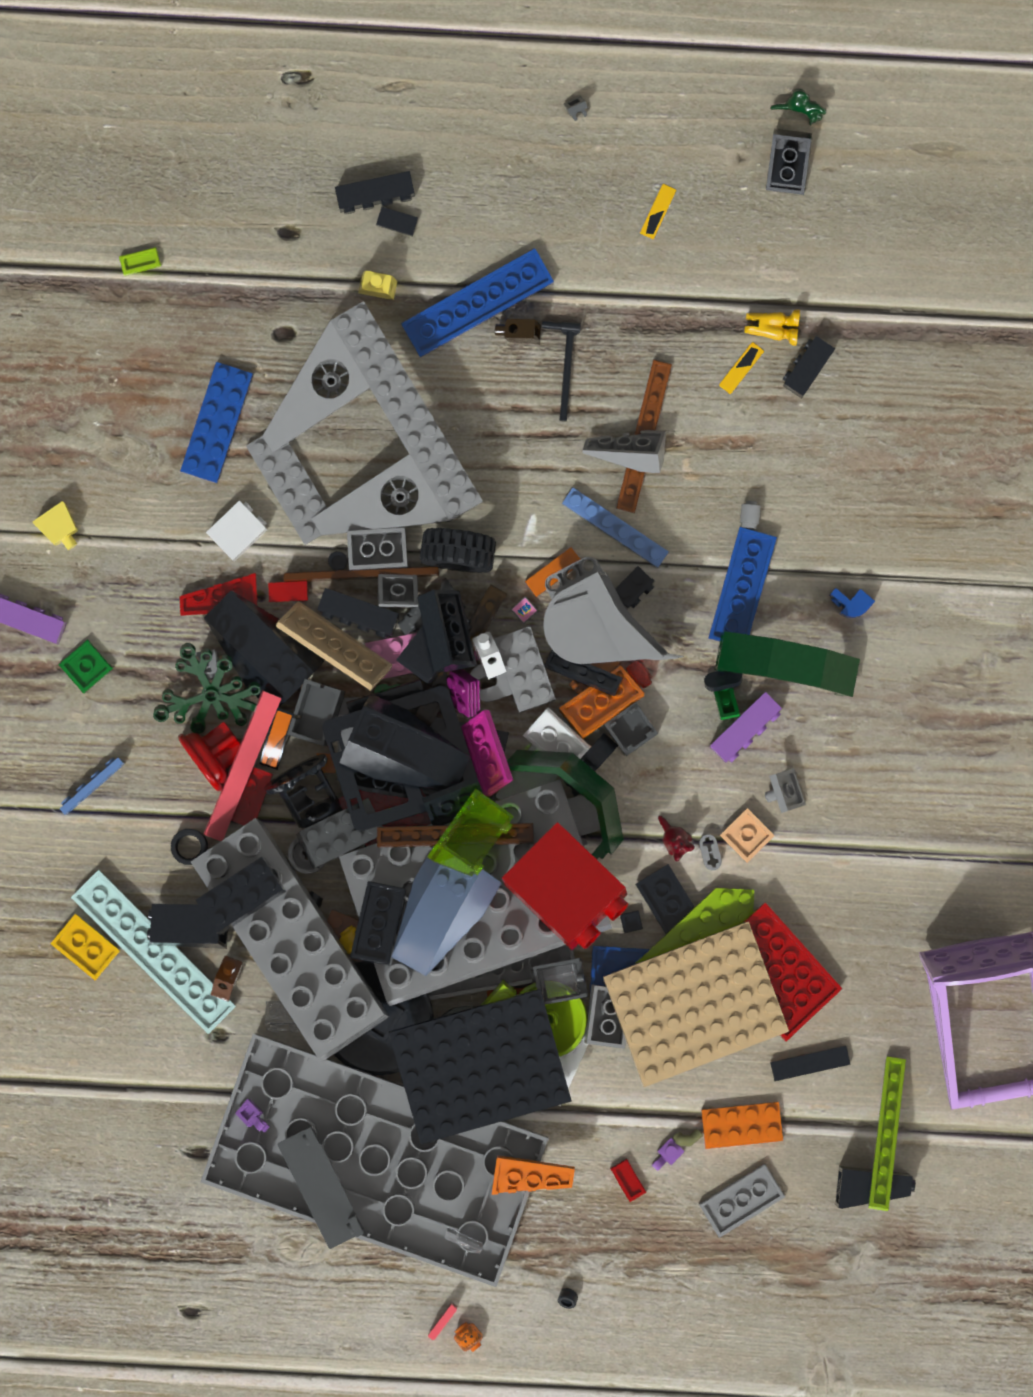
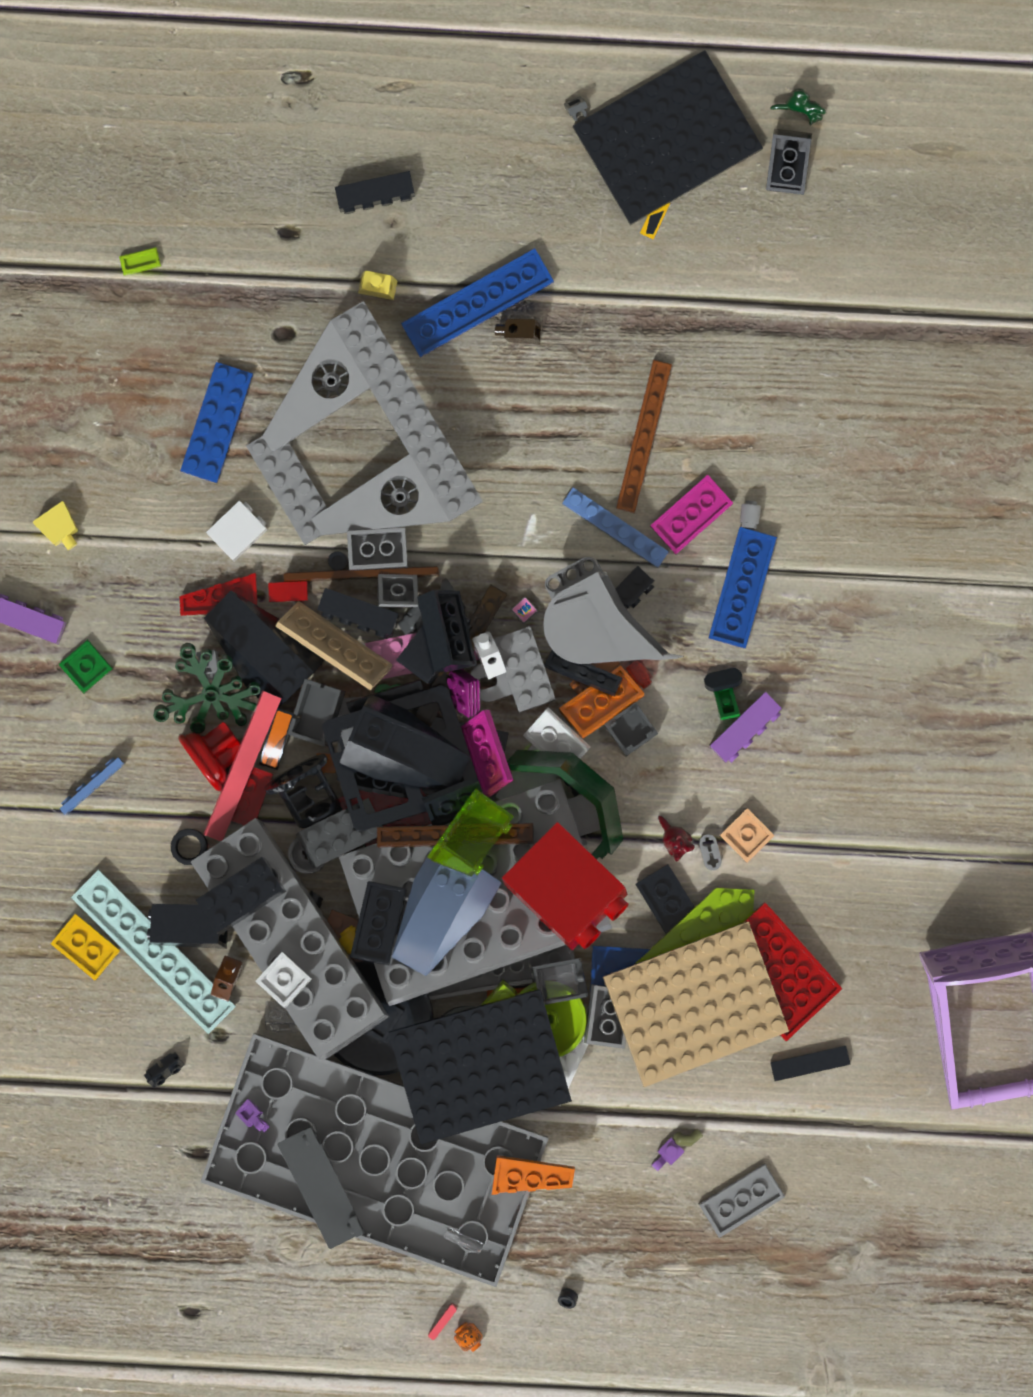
black tile [376,207,418,237] -> none
black tyre [420,528,496,573] -> none
orange tile [525,547,581,597] -> none
black bar [542,321,581,422] -> none
black brick [581,733,618,771] -> none
light grey wedge [582,430,666,473] -> none
red tile [610,1158,647,1202] -> none
black tile [620,910,643,934] -> none
orange plate [701,1102,783,1149] -> none
dark green panel [714,631,860,697] -> none
yellow sticker [719,342,764,394] -> none
yellow piece [744,309,800,346] -> none
light grey tile [765,768,806,813] -> none
black brick [782,336,835,399] -> none
blue brick [829,588,875,618] -> none
black slope [835,1166,916,1209] -> none
lime plate [868,1056,906,1211] -> none
none -> black hinge [144,1052,185,1088]
none -> white plate [255,952,312,1008]
none -> black plate [572,50,763,226]
none -> dark pink plate [650,475,733,555]

